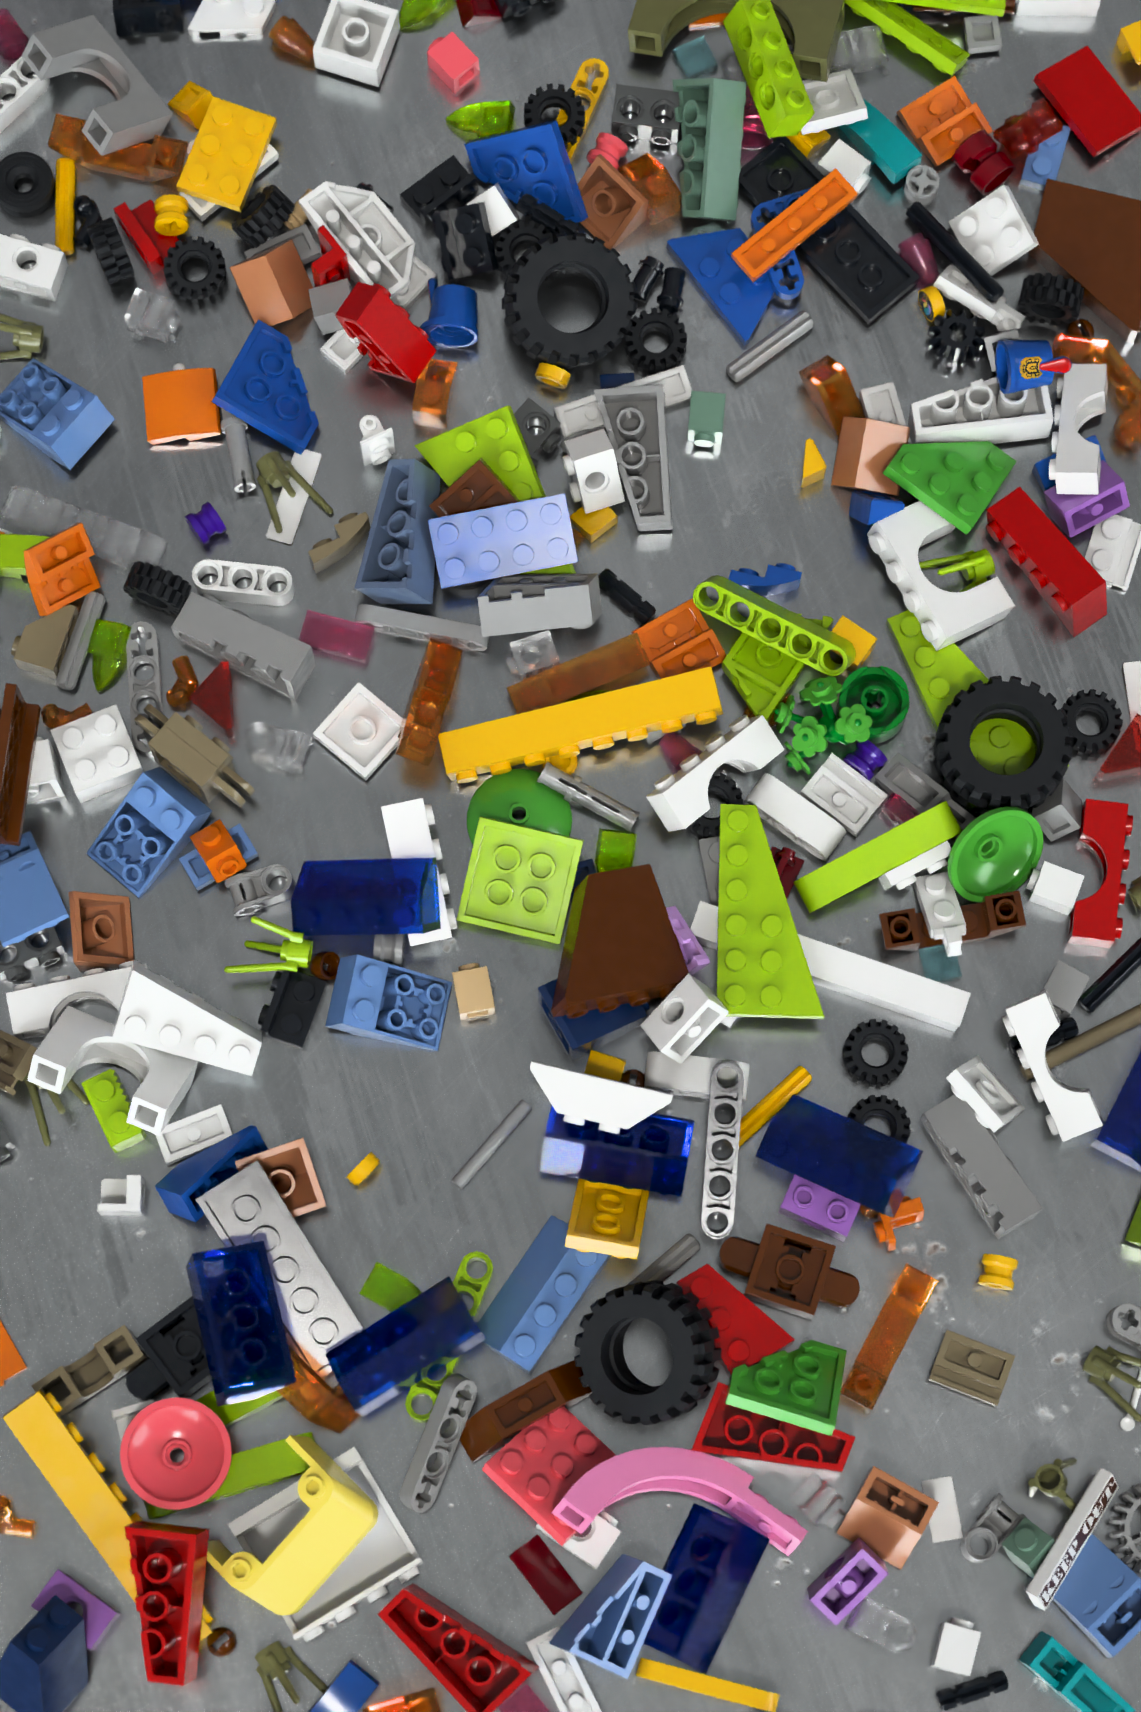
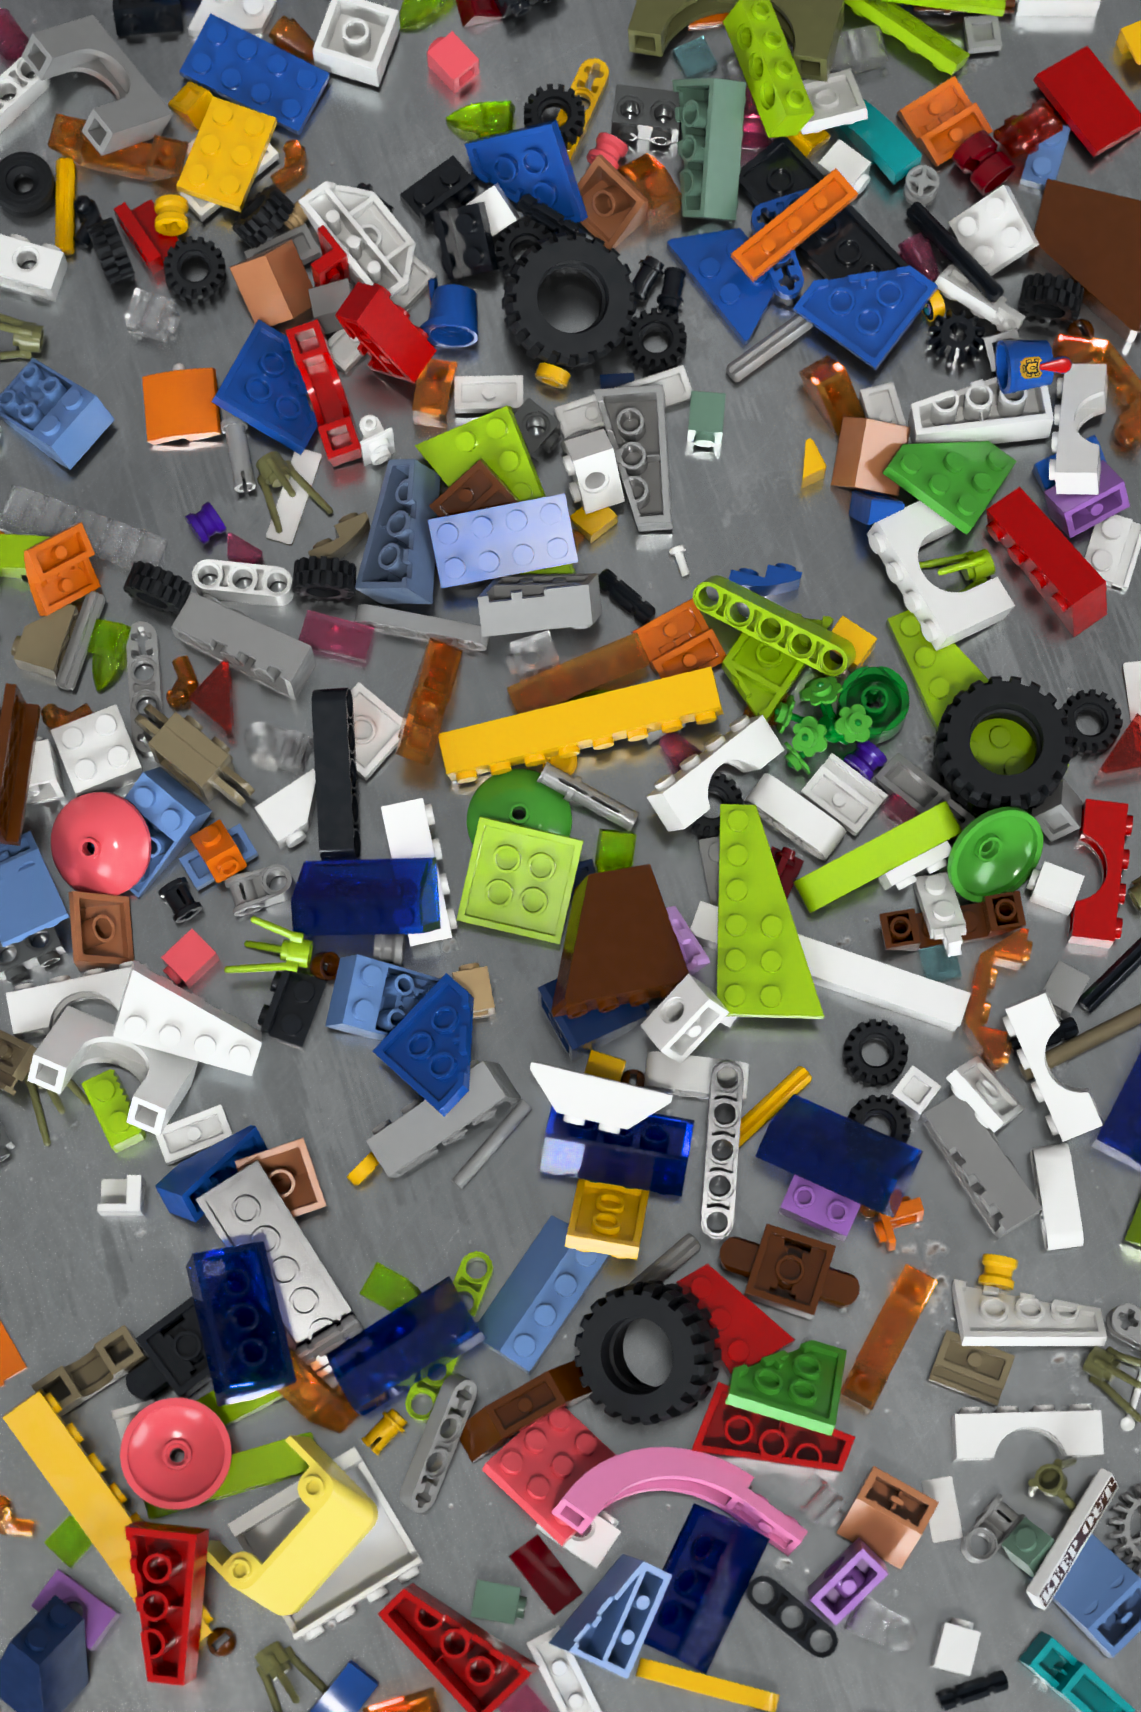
none -> clear neon green plate [44,1515,94,1569]
none -> coral dish [51,792,152,895]
none -> black bush [158,877,203,923]
none -> coral brick [161,928,220,989]
none -> blue plate [179,13,330,135]
none -> clear pink slope [227,532,265,565]
none -> white slope [254,769,316,849]
none -> clear orange arm [270,140,307,190]
none -> red arch [285,319,362,467]
none -> black tyre [292,556,357,601]
none -> light grey axle [295,1314,362,1367]
none -> black beam [311,687,361,862]
none -> yellow pin [361,1408,408,1455]
none -> light grey wedge [366,1059,522,1178]
none -> blue plate [372,973,474,1117]
none -> white plate [454,375,524,413]
none -> sand green brick [470,1580,527,1626]
none -> white piece [669,545,690,577]
none -> black beam [745,1576,838,1659]
none -> blue plate [793,266,938,370]
none -> white panel [889,1065,942,1121]
none -> white wing [951,1279,1107,1346]
none -> white arch [951,1404,1104,1461]
none -> clear orange slope [962,928,1033,1072]
none -> white beam [1030,1143,1084,1251]

